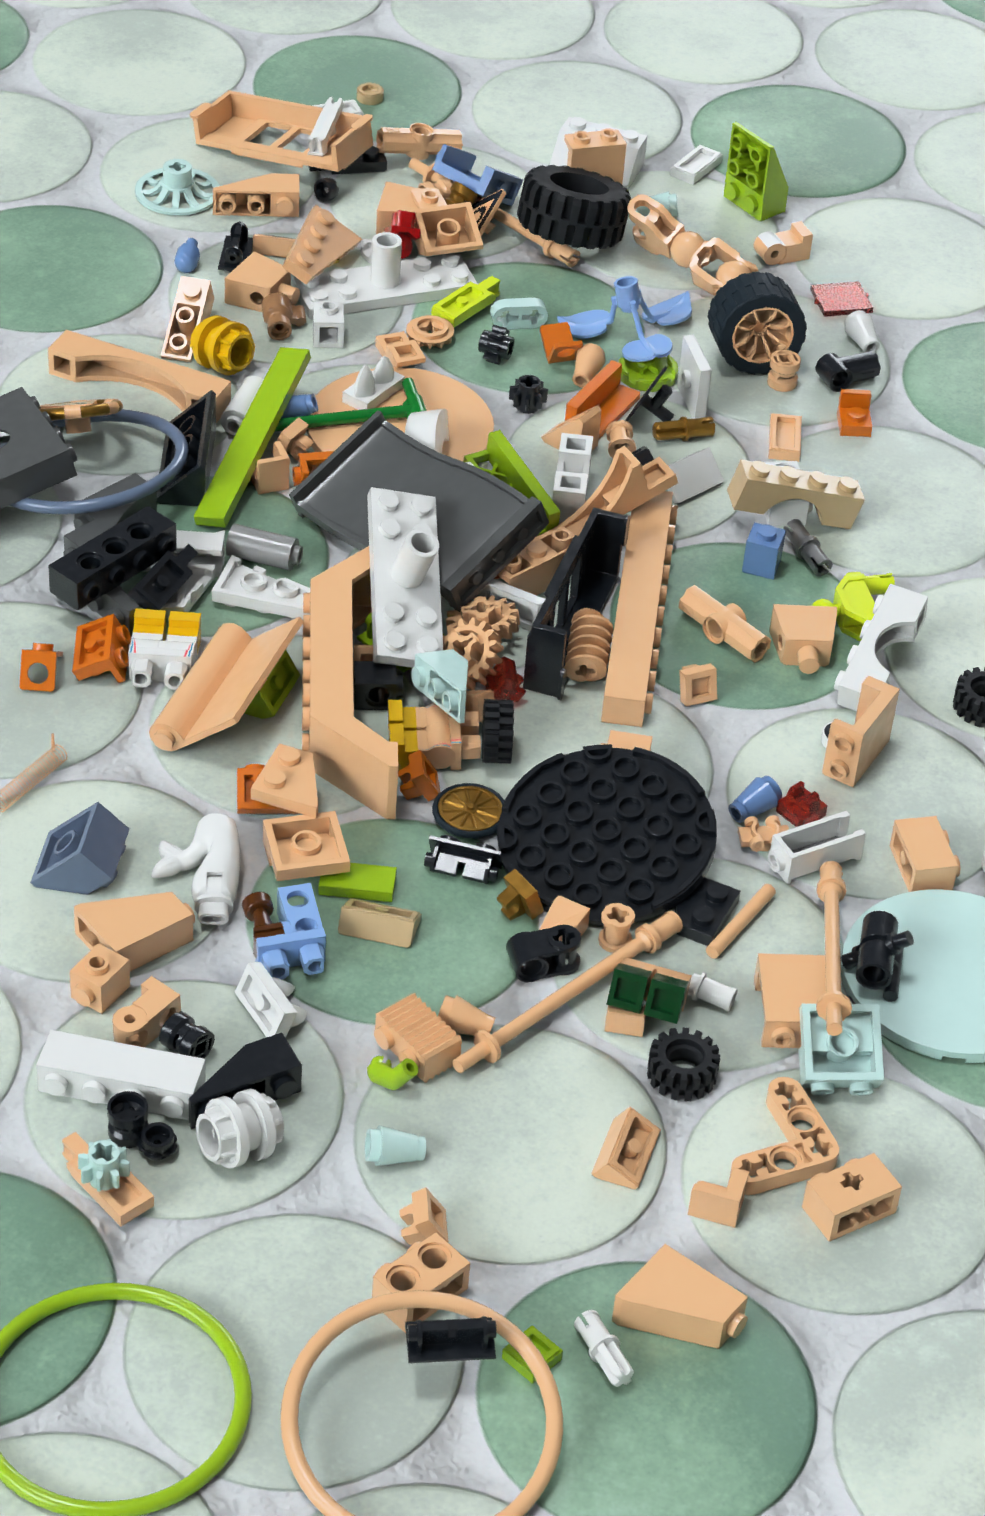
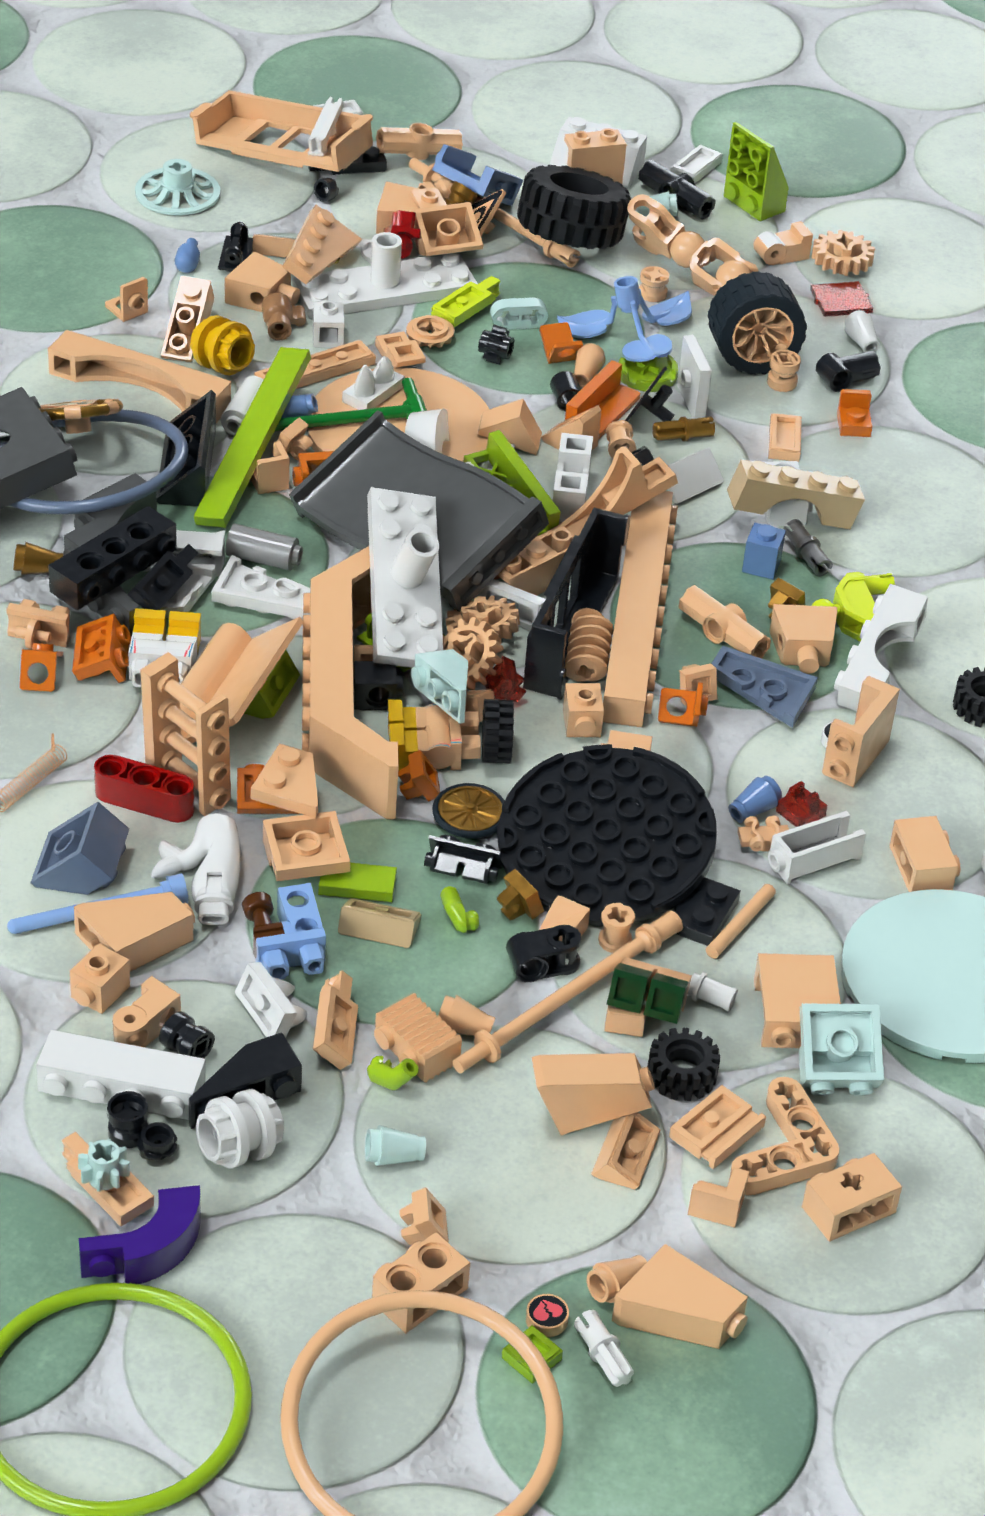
light nougat slope [213,173,299,217] -> none
tan tile [357,83,384,105] -> none
black hinge [405,1316,496,1364] -> none
black gear [509,375,548,414] -> none
light nougat bar [816,861,852,1036] -> none
black pin [841,911,914,1002] -> none
none -> light nougat hips [6,599,70,649]
none -> light blue piece [7,873,189,934]
none -> pearl gold cone [13,542,63,575]
none -> dark purple arch [78,1185,201,1284]
none -> red beam [94,755,194,823]
none -> light nougat bracket [105,277,148,322]
none -> light nougat fence [140,652,231,816]
none -> light nougat tile [254,340,376,389]
none -> light nougat hinge [313,970,358,1070]
none -> lime arm [440,886,479,933]
none -> light nougat slope [477,399,542,455]
none -> tile [526,1294,569,1337]
none -> light nougat slope [532,1053,655,1135]
none -> black beam [550,371,581,412]
none -> light nougat brick [563,683,604,737]
none -> light nougat cone [586,1255,647,1303]
none -> black piece [638,160,716,220]
none -> light nougat wheel [639,266,669,302]
none -> orange bracket [658,682,708,727]
none -> light nougat plate [669,1085,766,1169]
none -> sand blue wing [711,646,818,728]
none -> pearl gold tile [768,577,805,619]
none -> light nougat gear [811,230,875,276]

